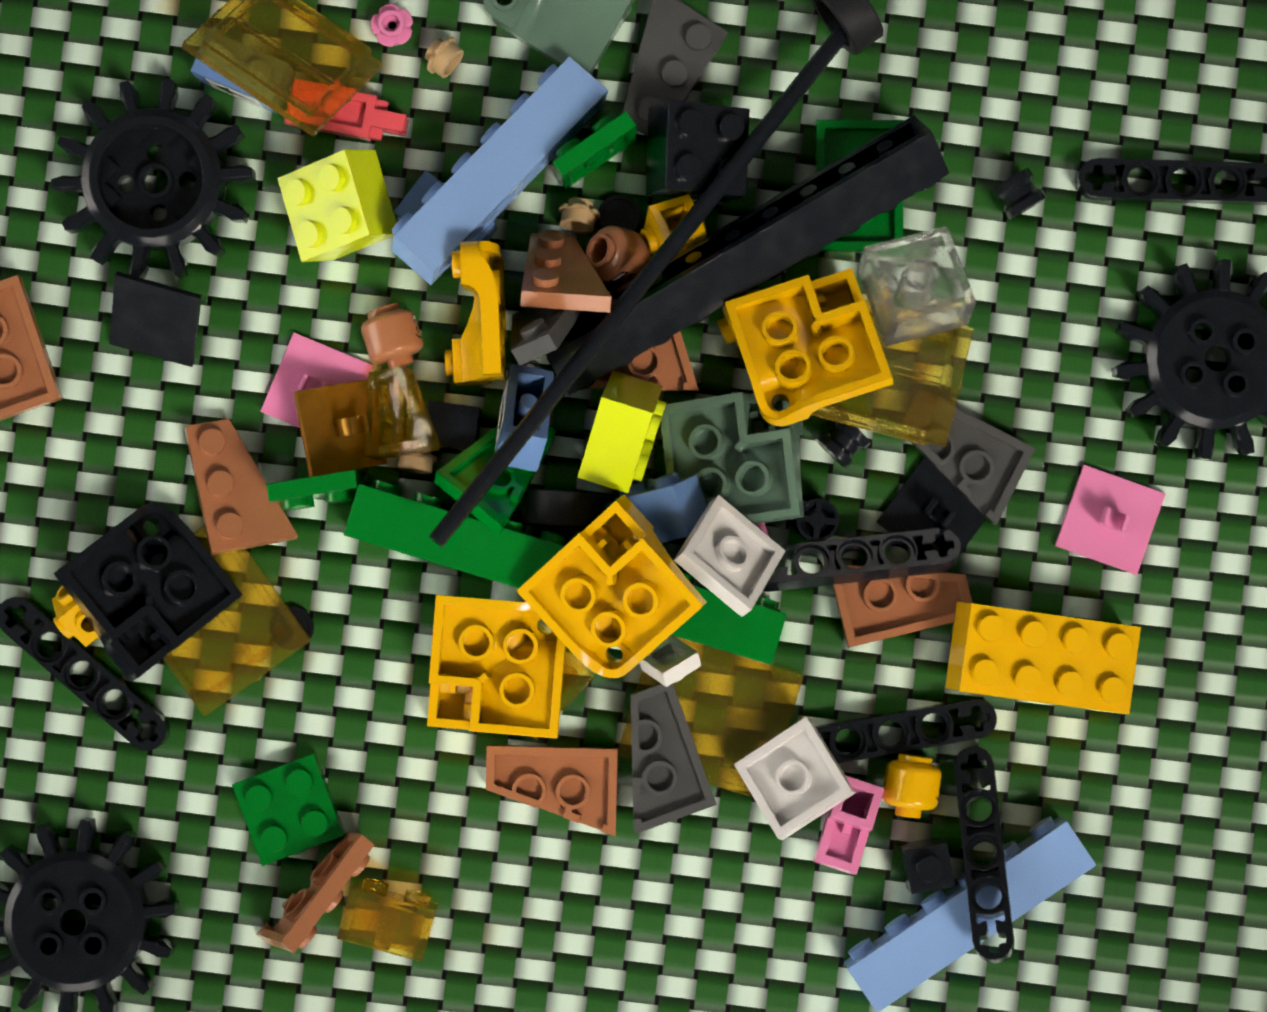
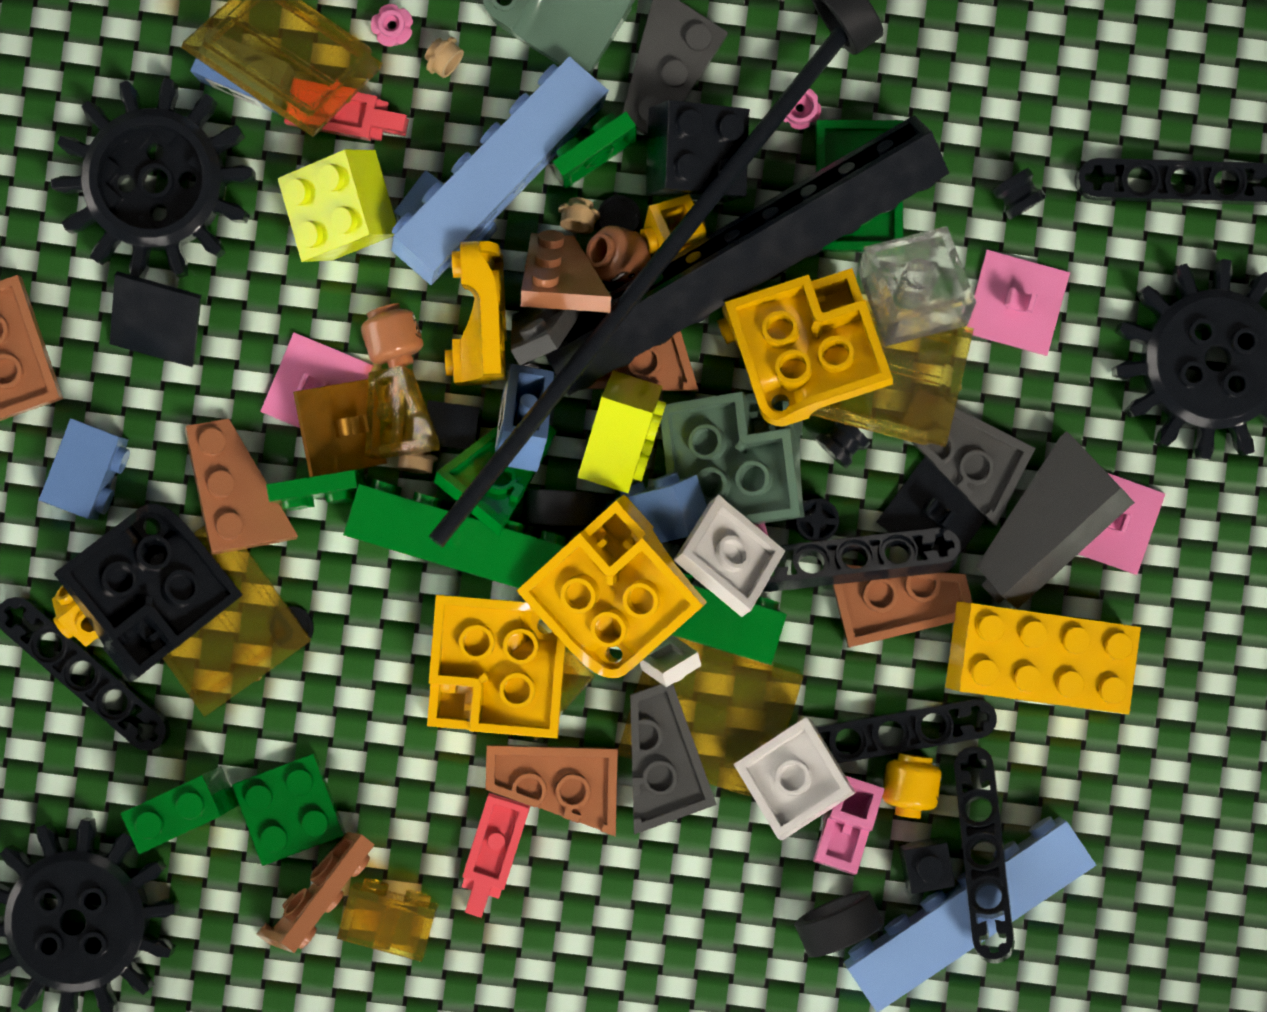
none -> medium blue brick [39,418,130,520]
none -> green brick [120,766,239,854]
none -> coral hinge [462,792,531,918]
none -> bright pink plate [783,89,821,130]
none -> black tyre [794,891,884,957]
none -> bright pink piece [964,250,1070,356]
none -> dark grey slope [976,431,1135,609]

